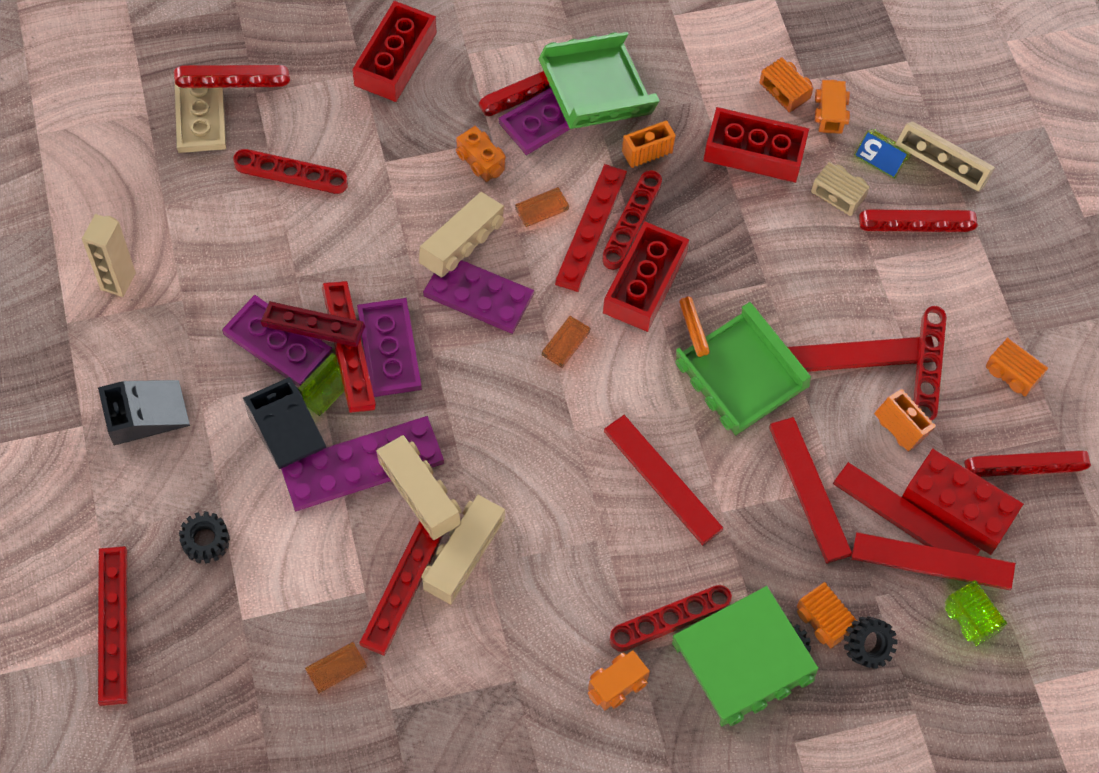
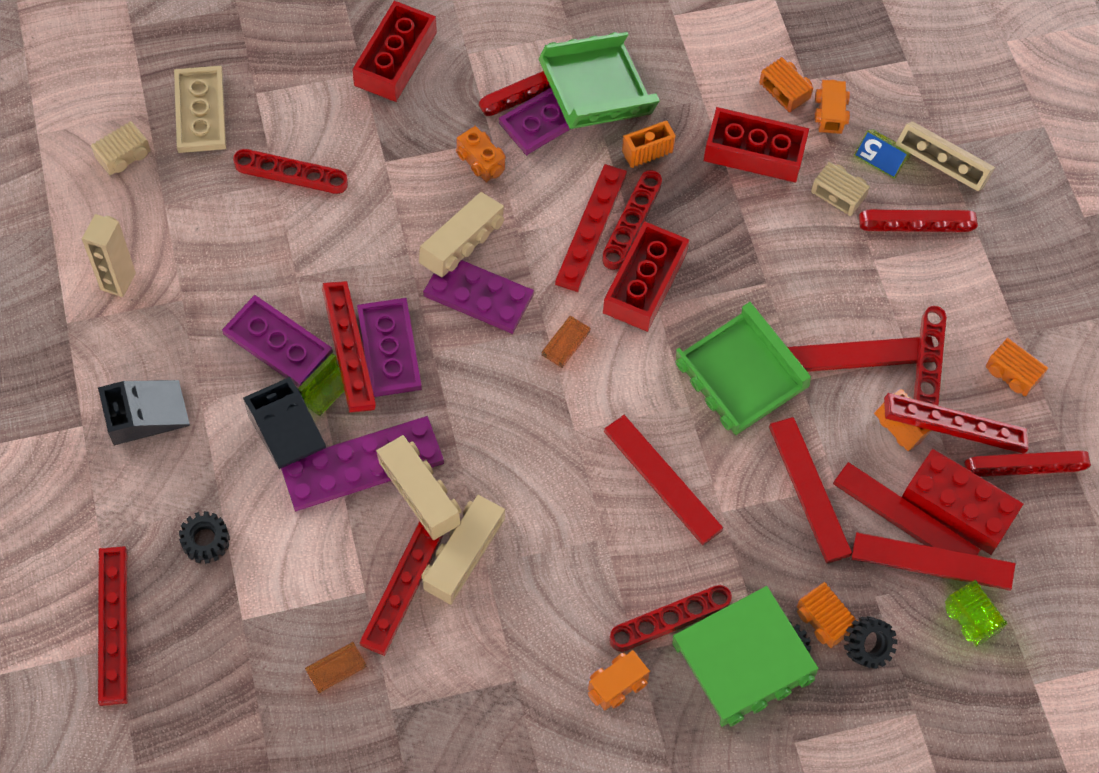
red beam [173,65,290,88] -> none
dark red tile [261,301,365,347] -> none
clear orange tile [515,187,569,227] -> none
orange axle [679,296,710,357] -> none
none -> tan brick [91,121,151,176]
none -> red tile [884,393,1029,454]

